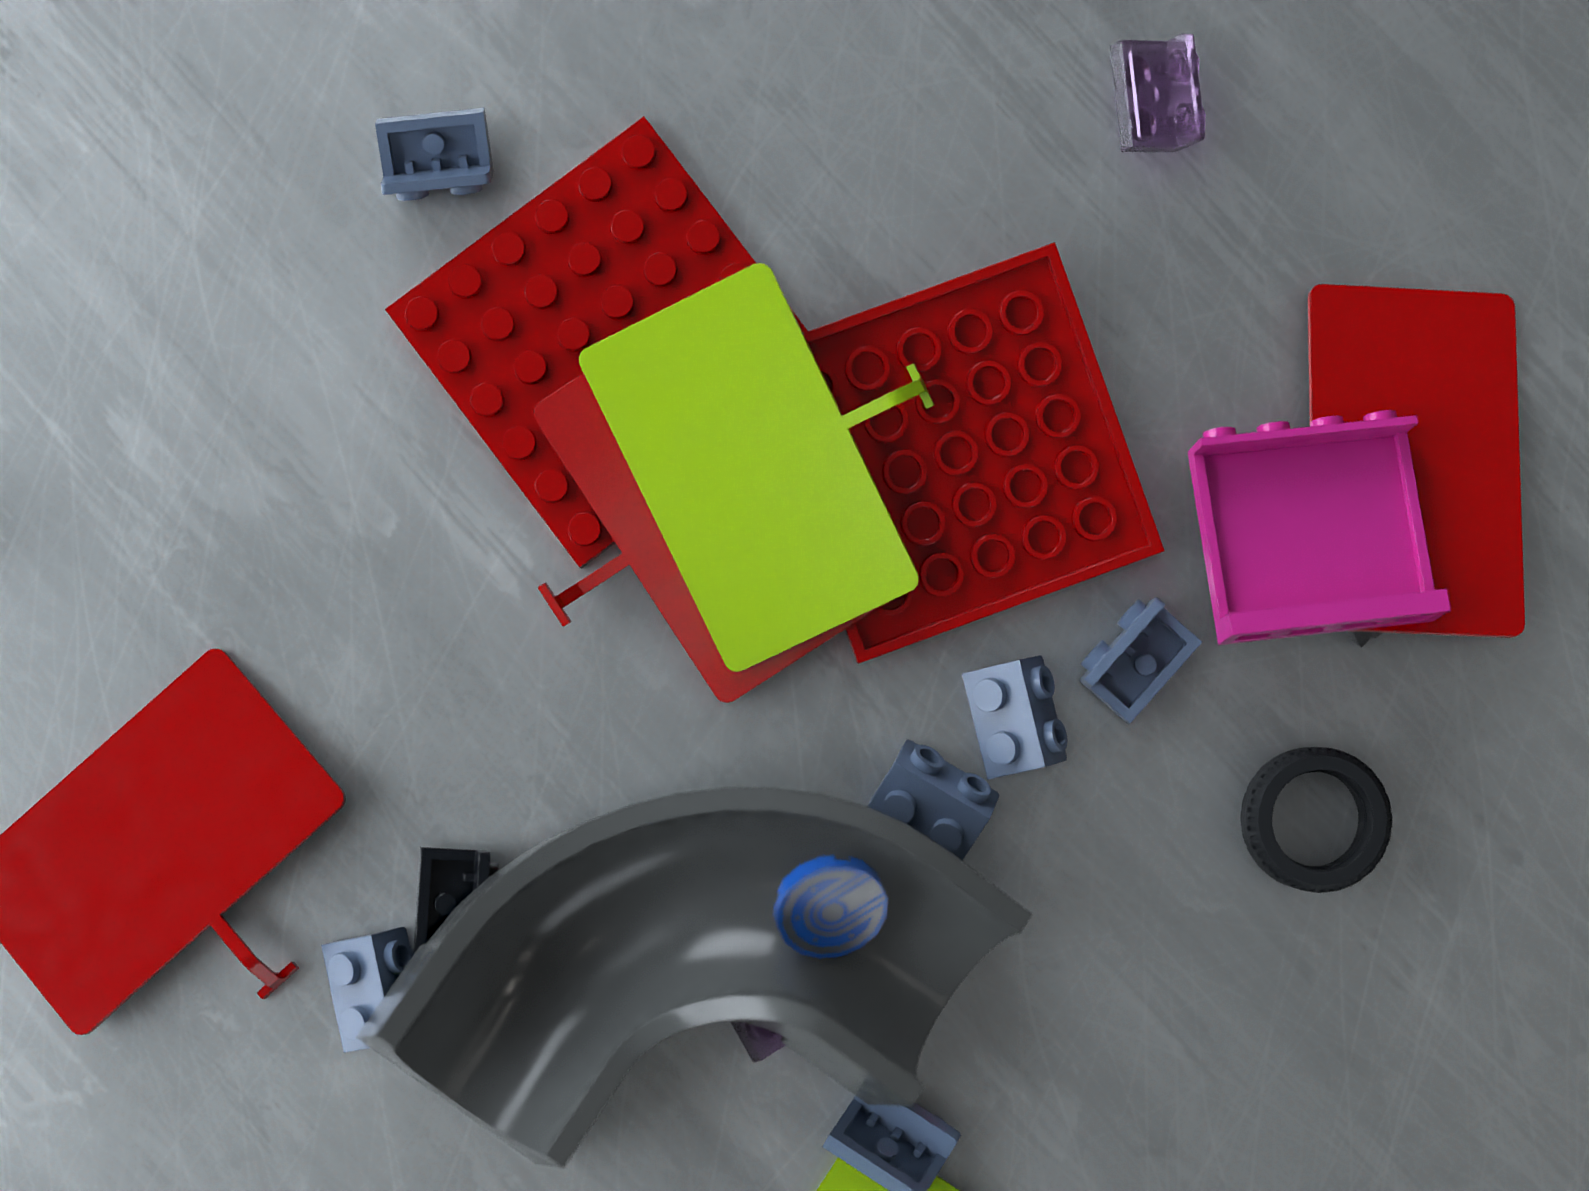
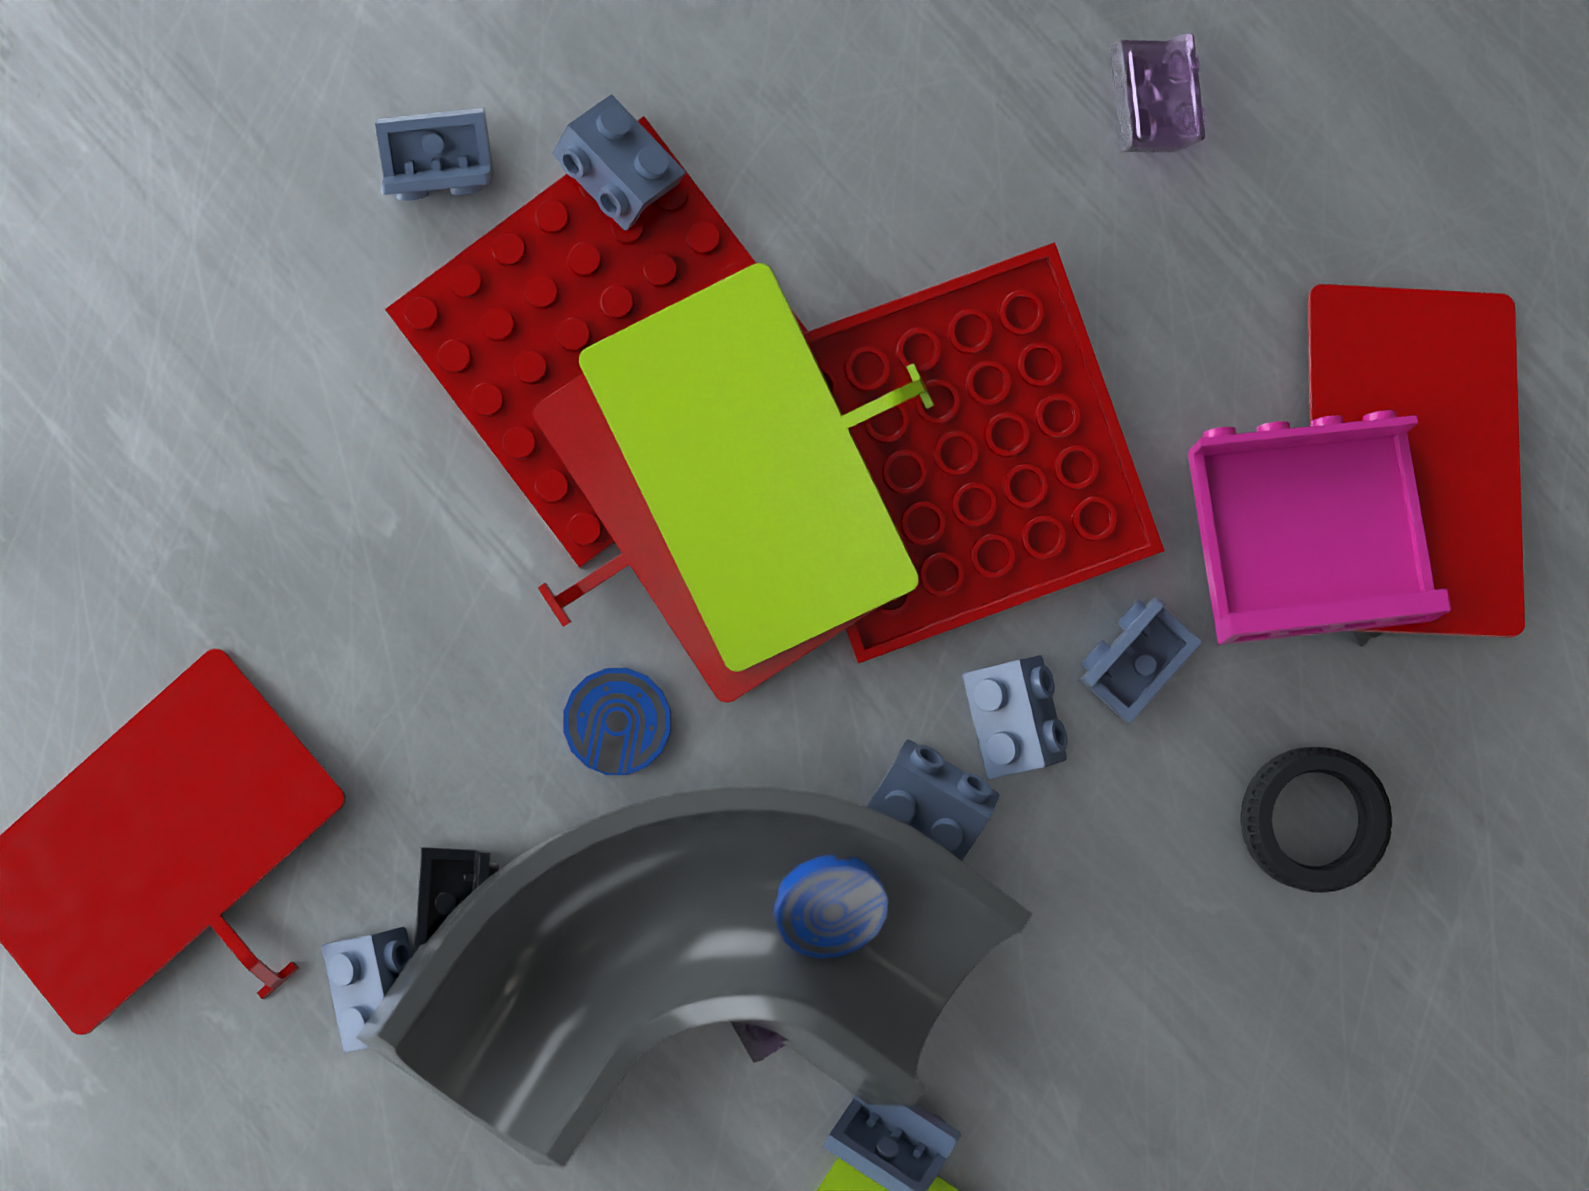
none -> sand blue bracket [553,94,686,230]
none -> tile [563,668,671,775]

